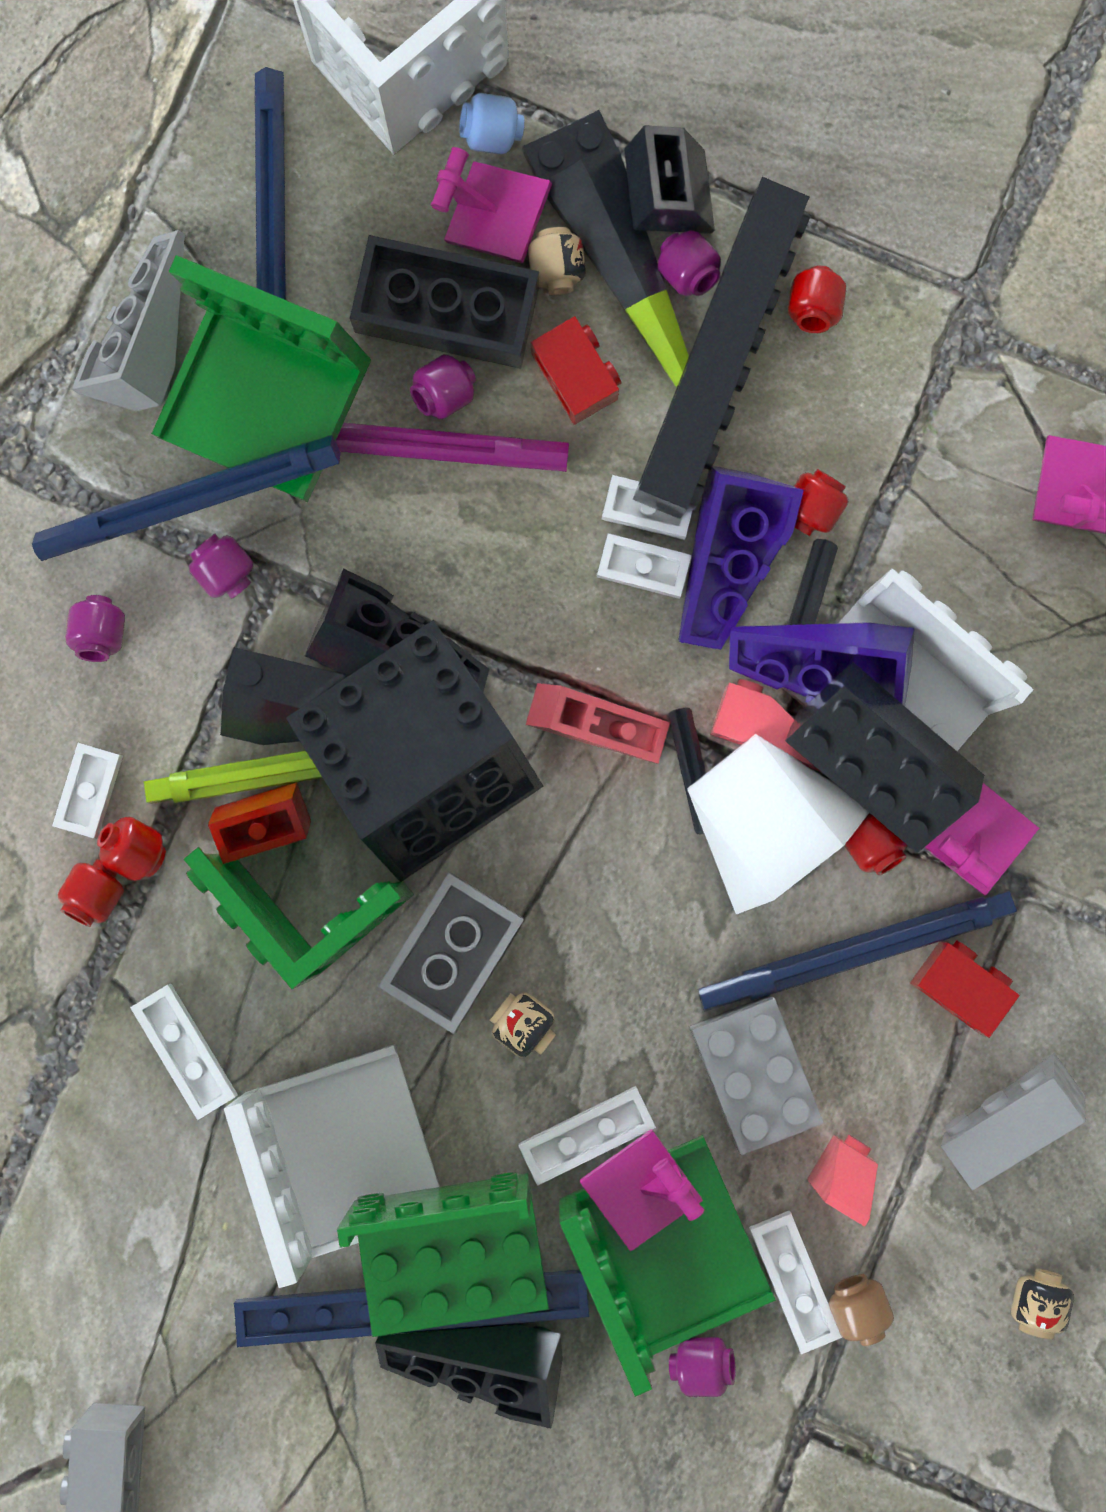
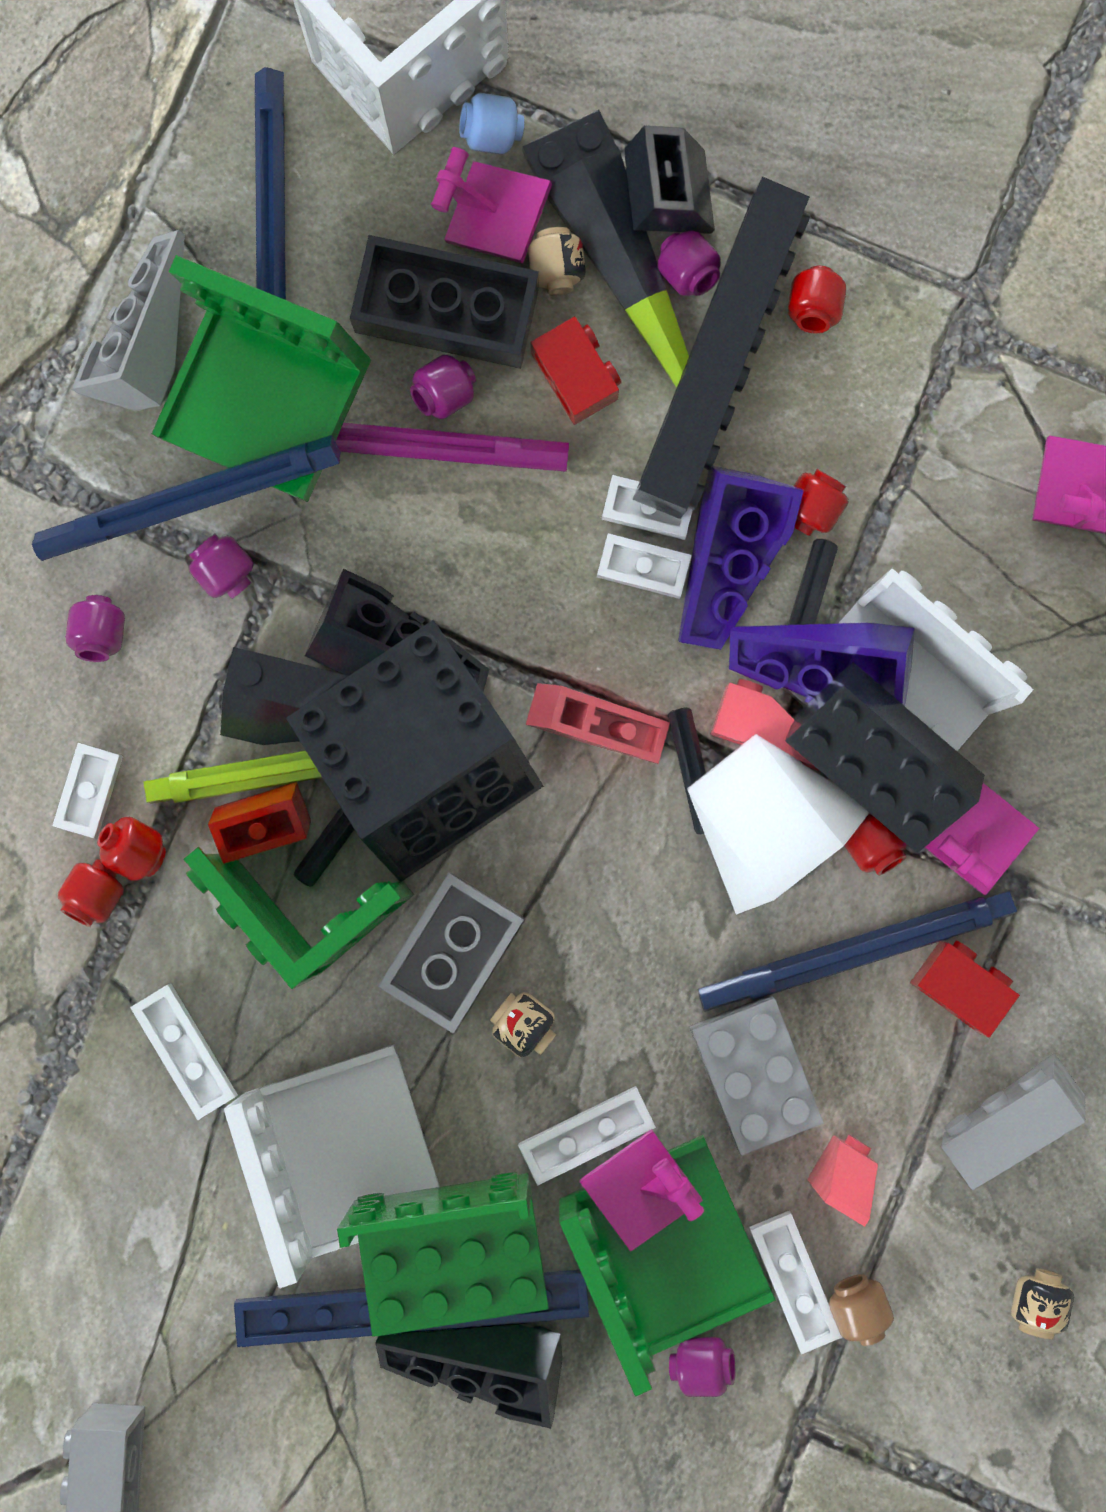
none -> black axle [293,807,354,887]

